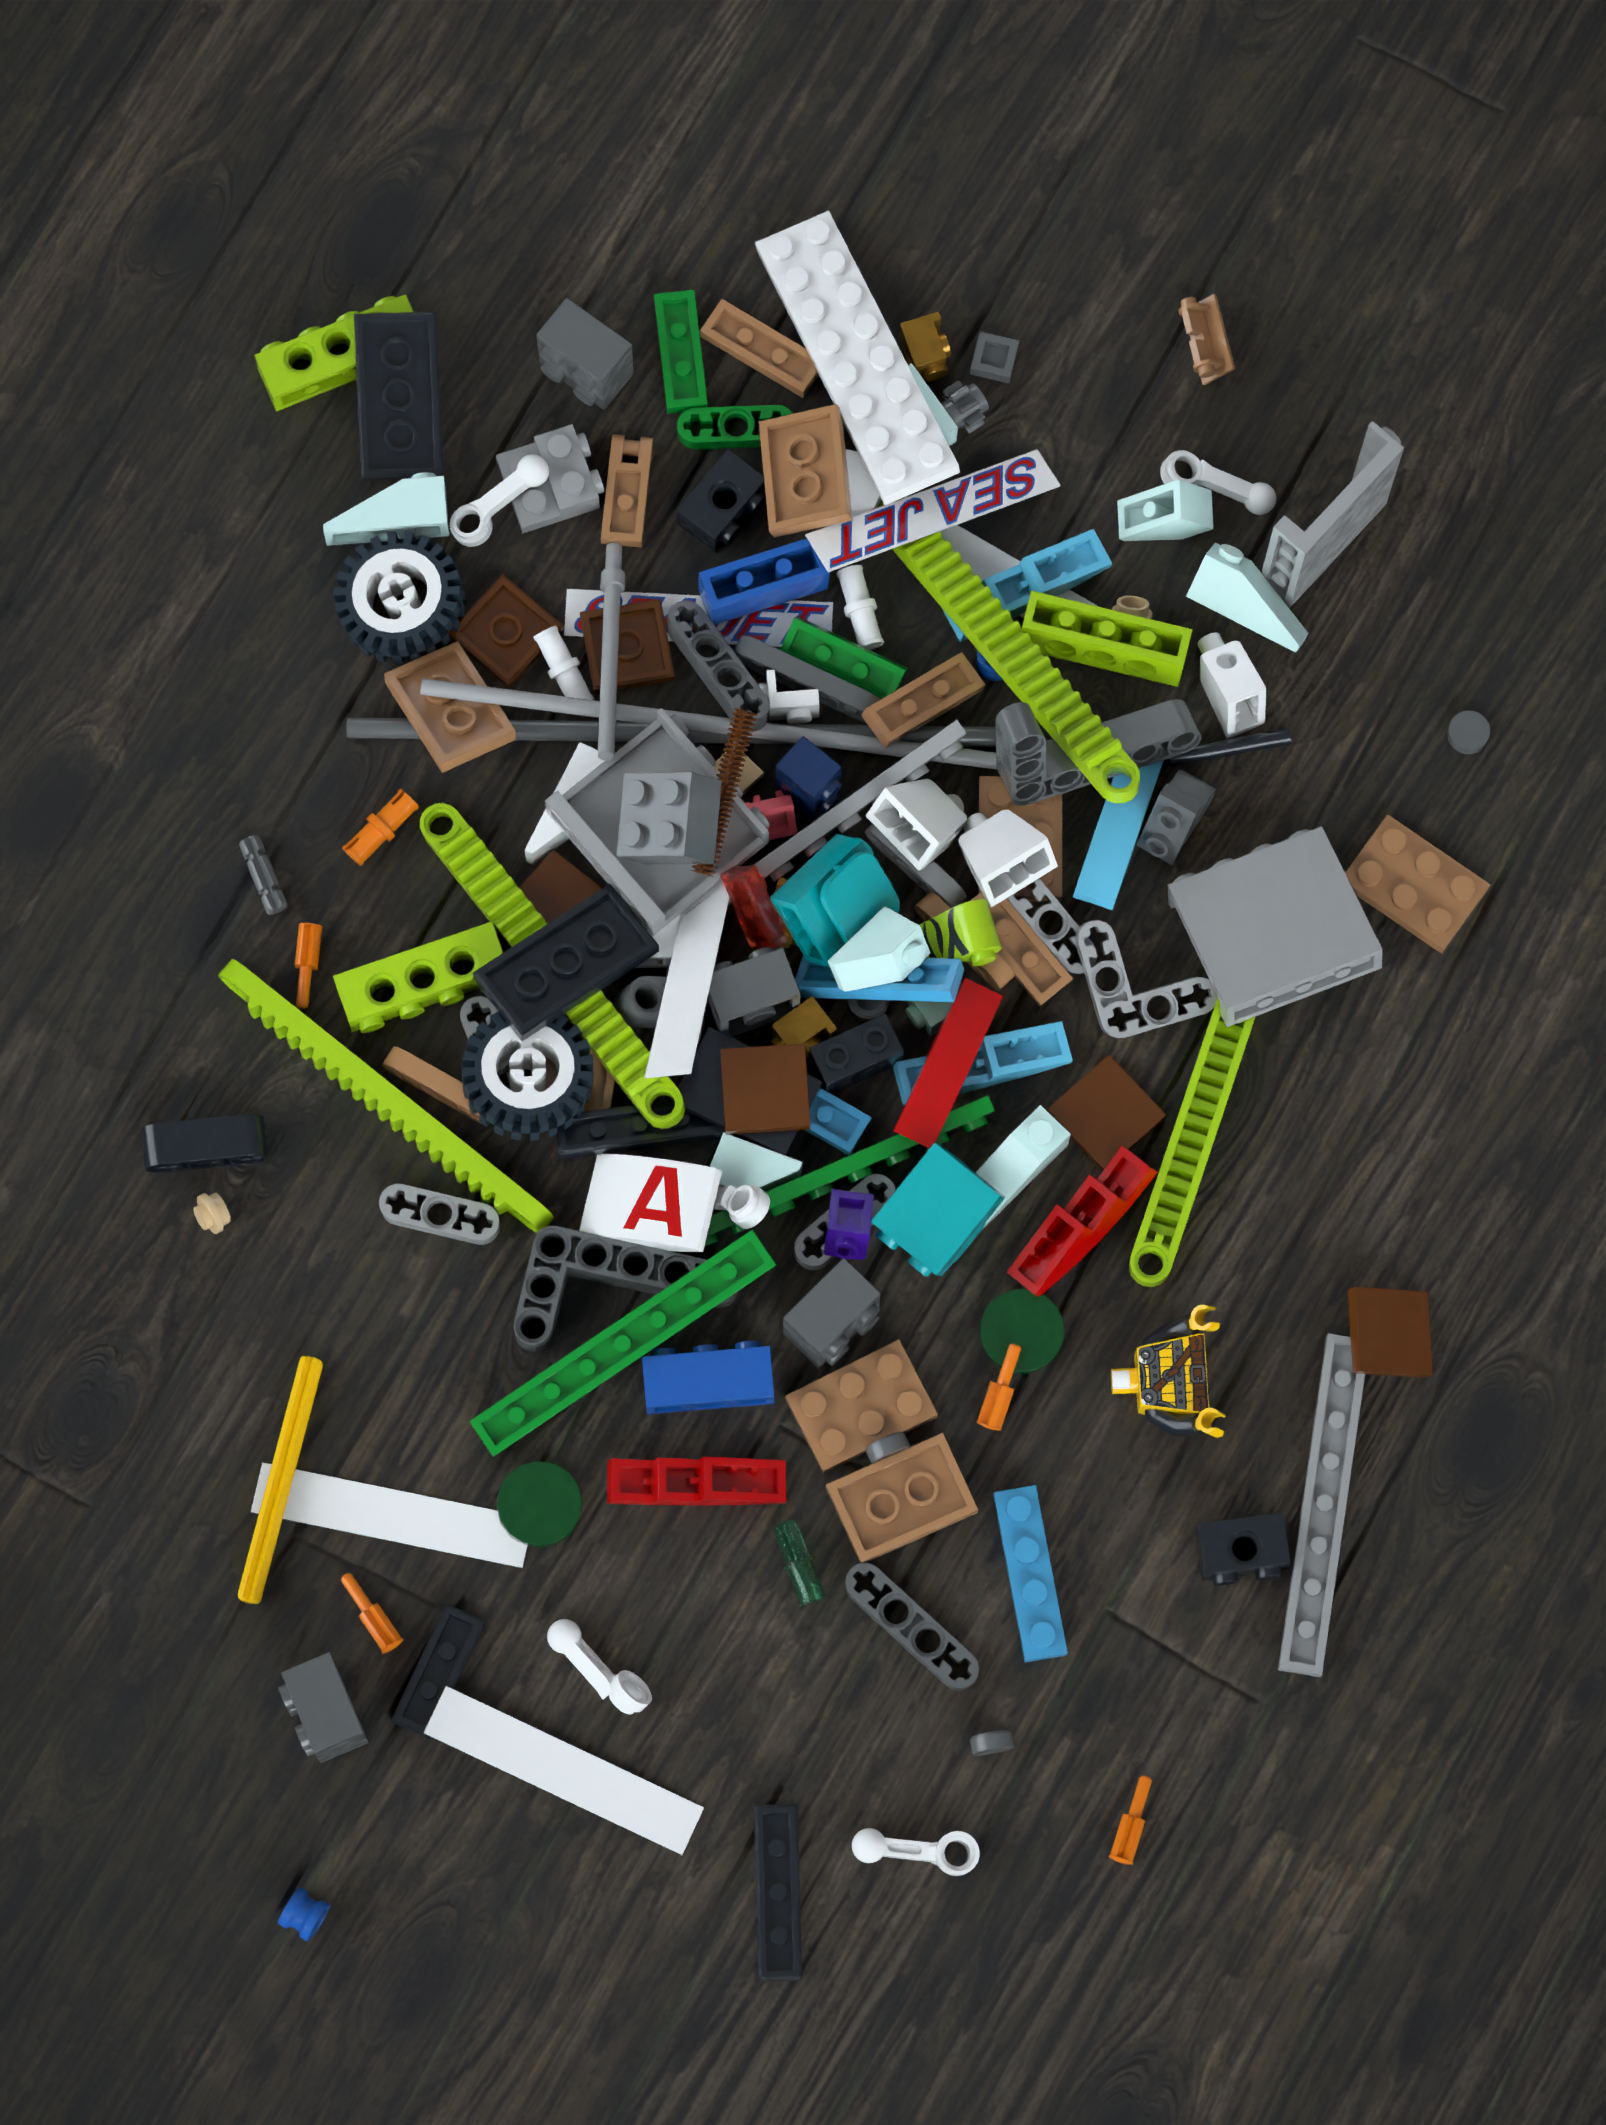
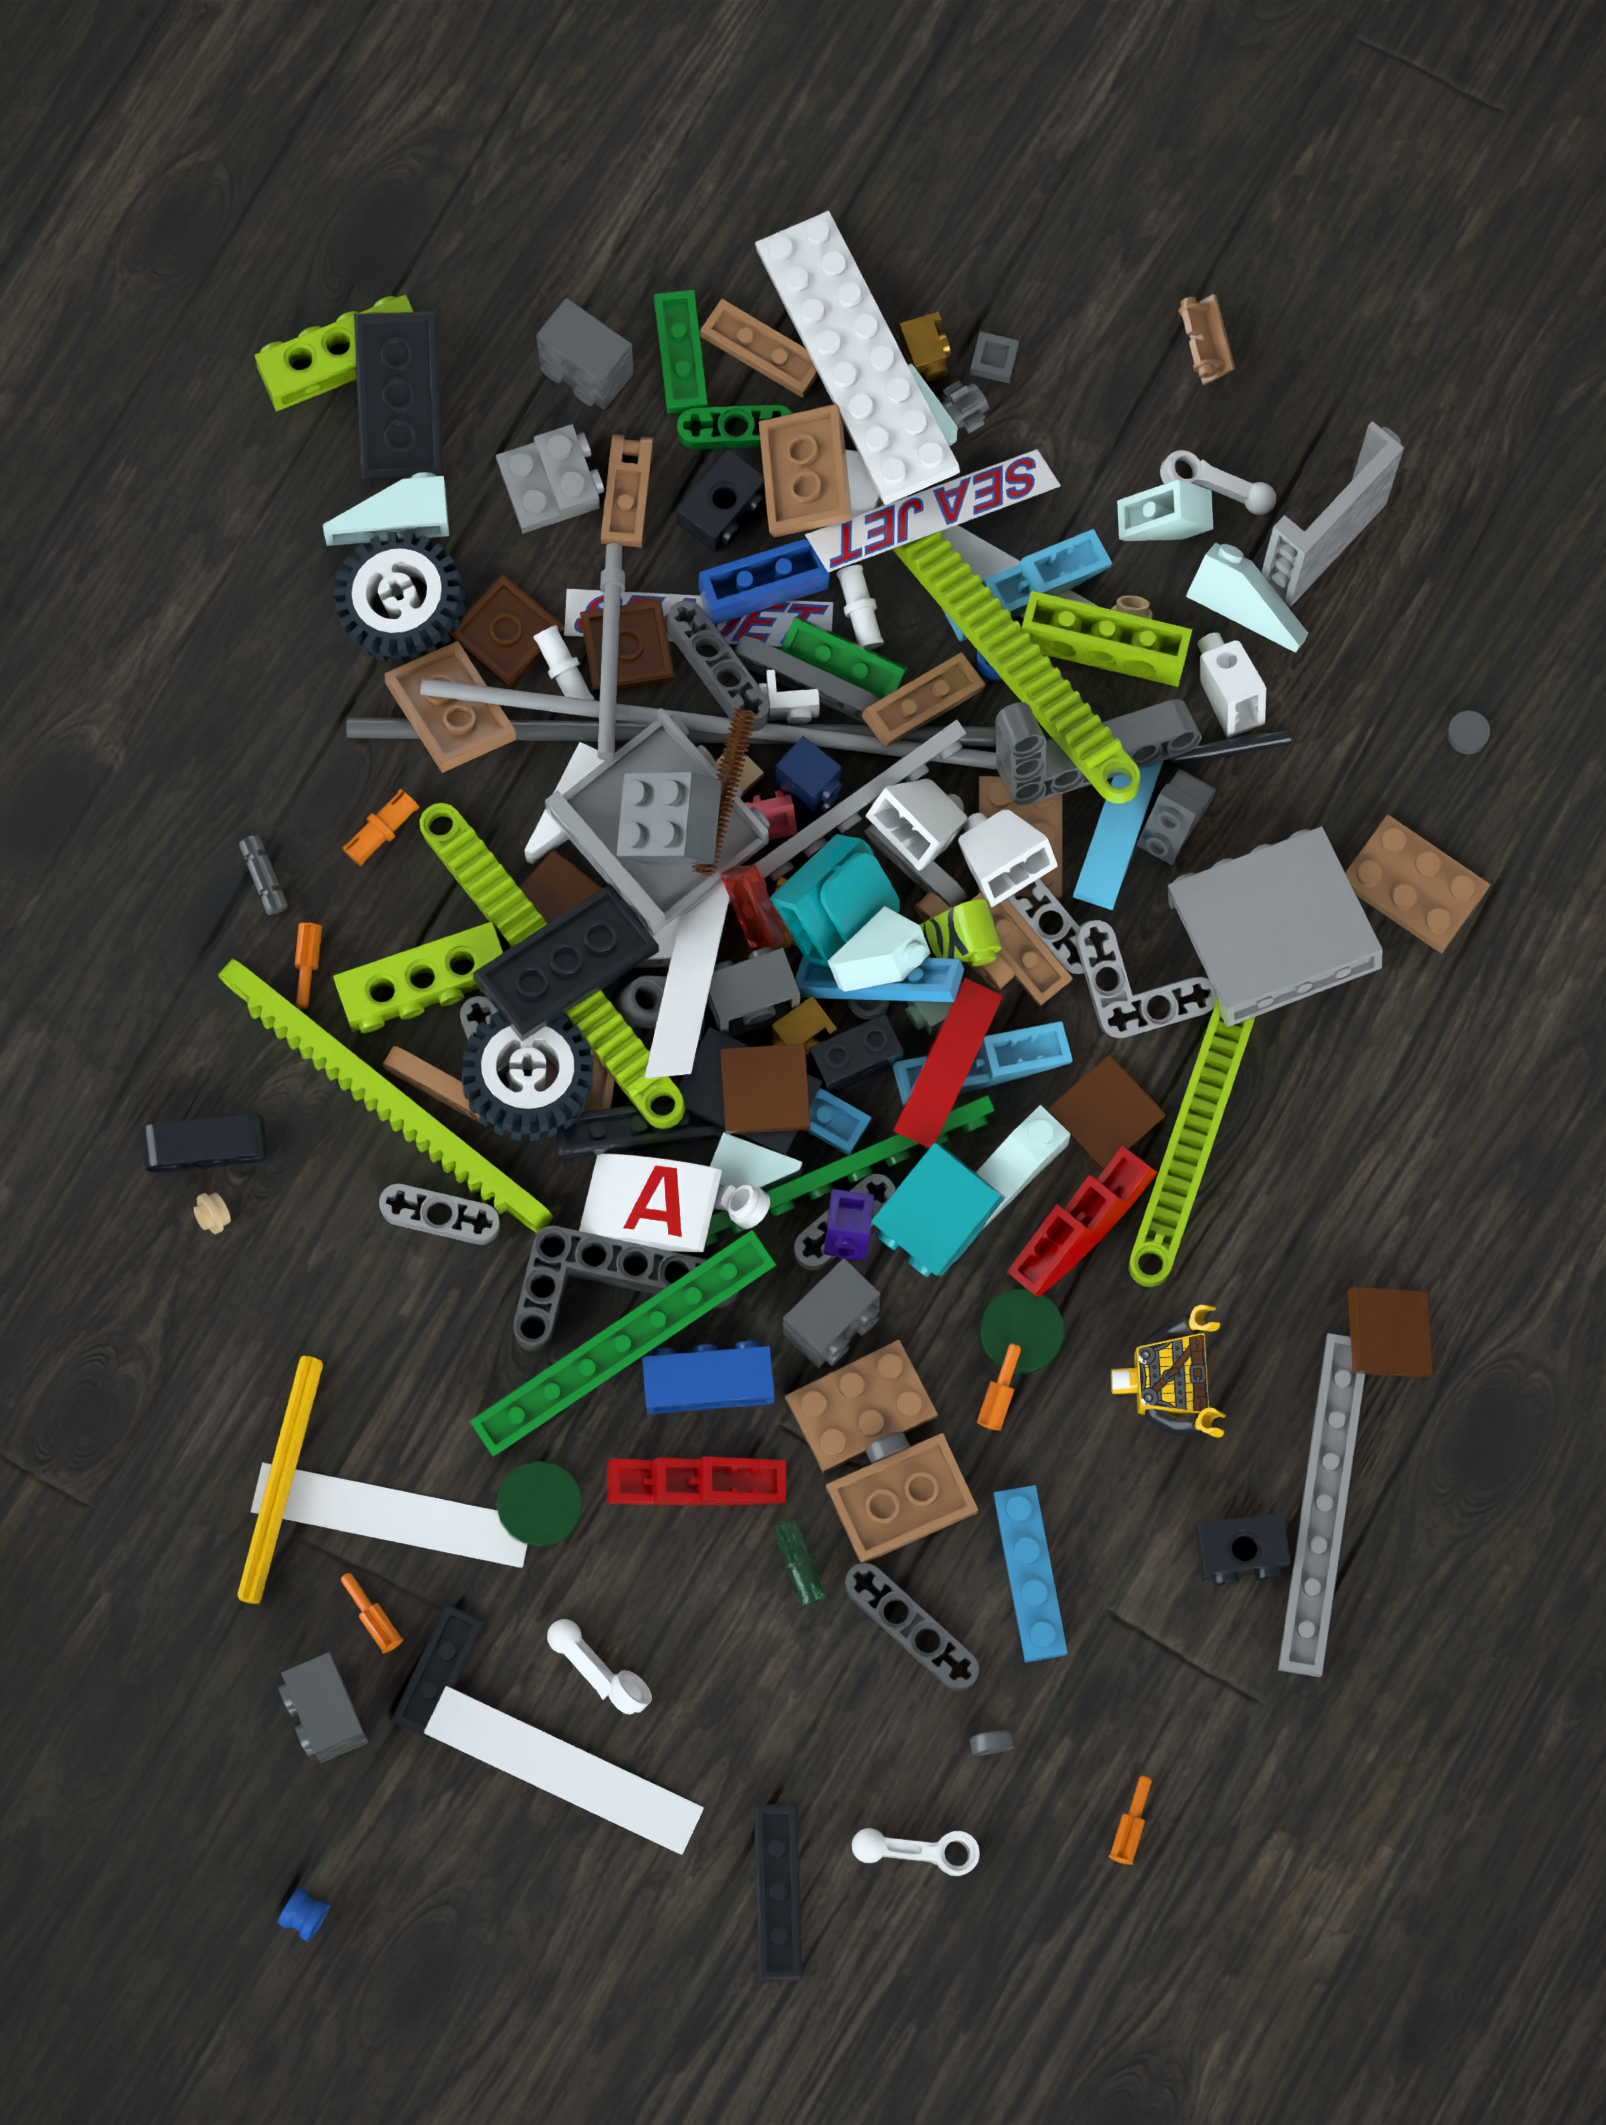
white piece [450,454,549,547] -> none

